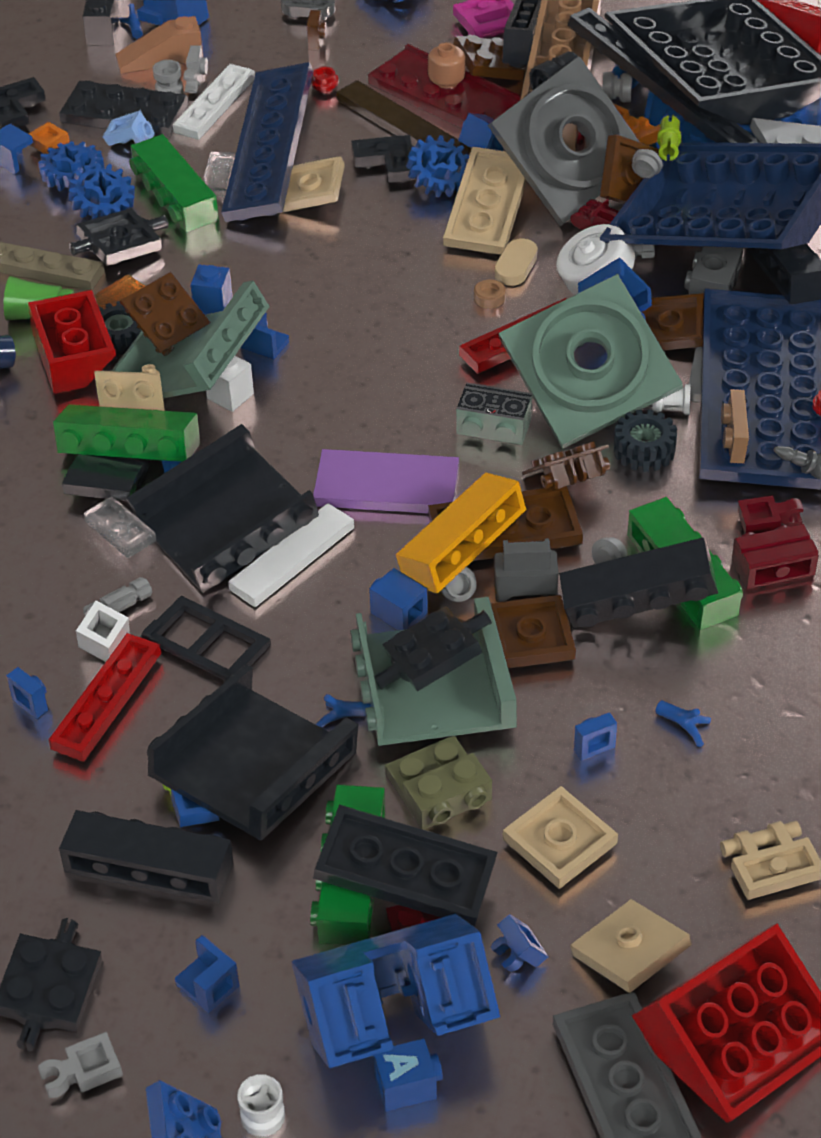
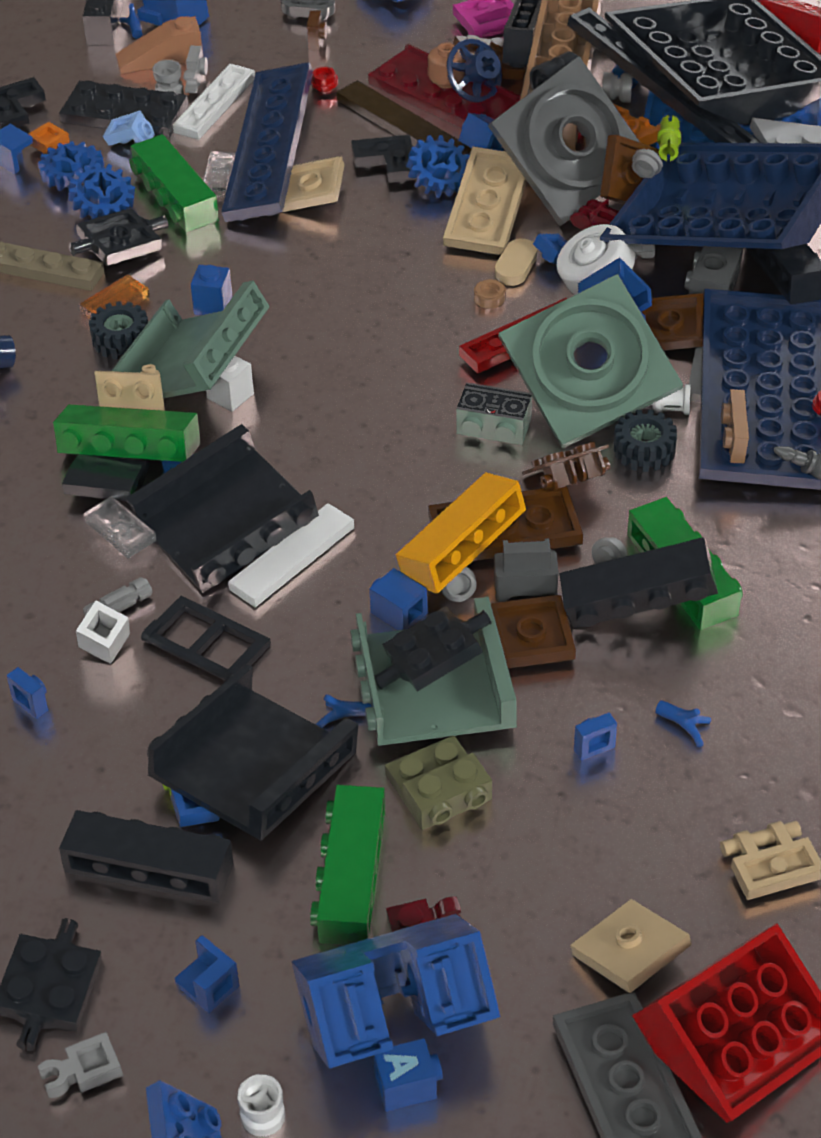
bright green plant [4,276,74,321] -> none
red slope [28,290,116,394] -> none
red plate [48,633,161,762] -> none
reddish brown hinge [120,272,211,356] -> none
blue panel [241,312,289,360] -> none
medium lavender tile [313,449,459,513] -> none
black plate [313,805,498,927] -> none
blue tile [491,914,549,972] -> none
tan plate [503,786,618,889] -> none
dark red brick [732,524,819,590] -> none
dark red plate [738,496,804,534] -> none
none -> dark blue wheel [446,39,502,102]
none -> blue plate [533,234,567,264]

